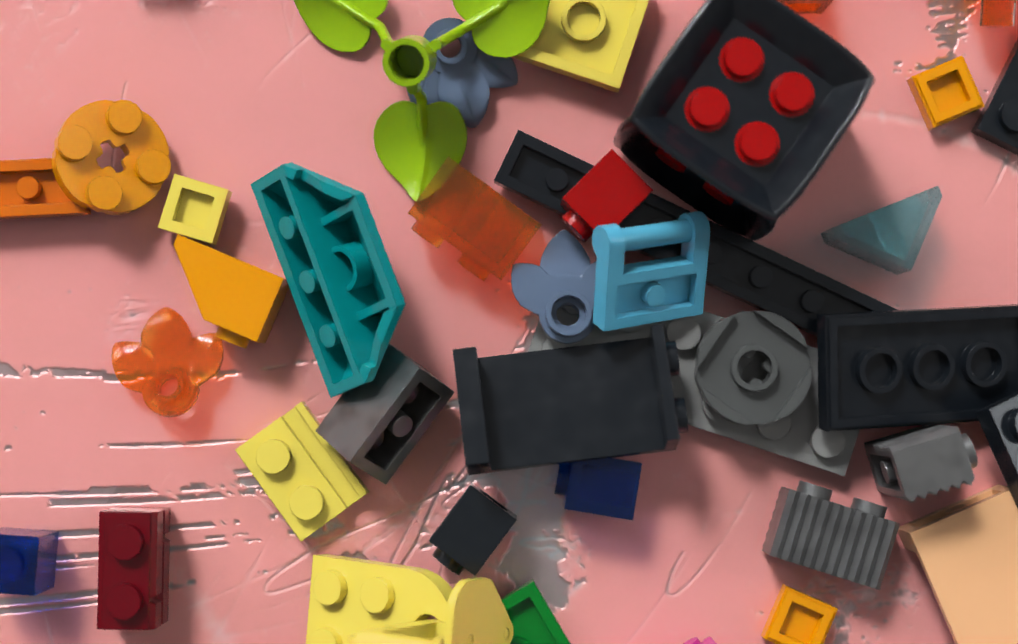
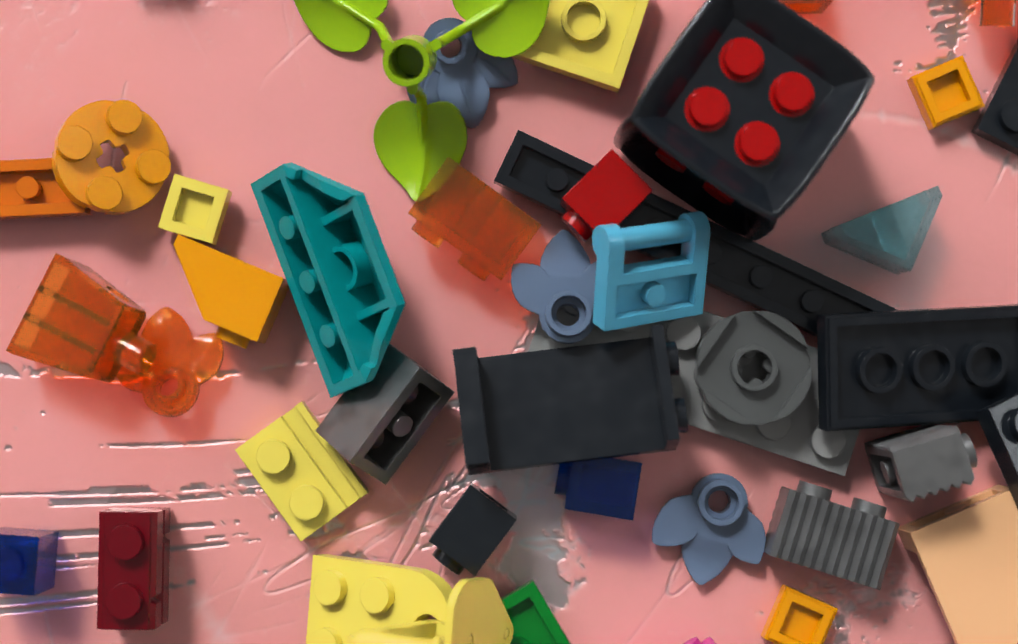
none -> clear orange torso [6,253,157,383]
none -> sand blue plate [652,473,766,585]

